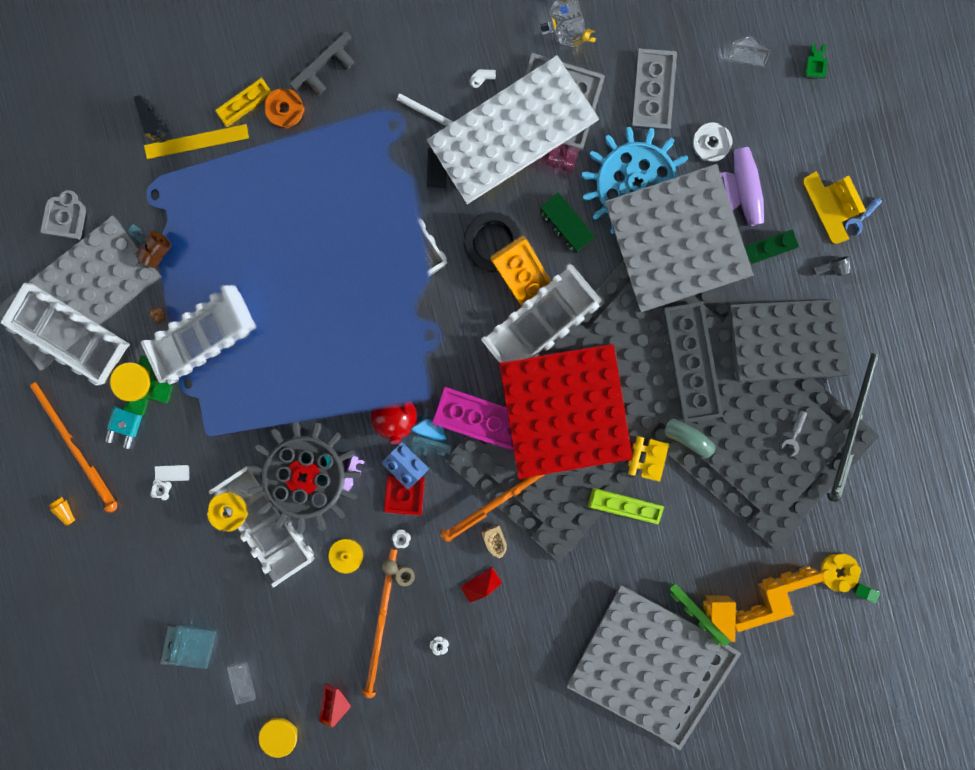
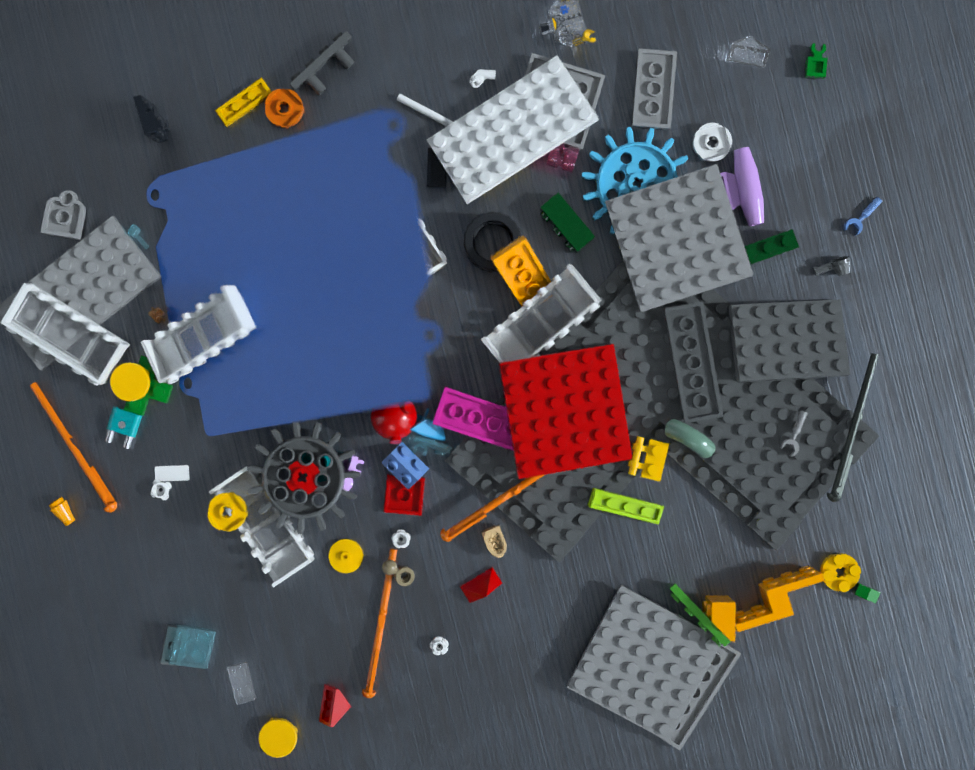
reddish brown wheel [136,231,172,268] -> none
yellow sticker [144,124,249,159] -> none
yellow plate [803,171,866,244] -> none

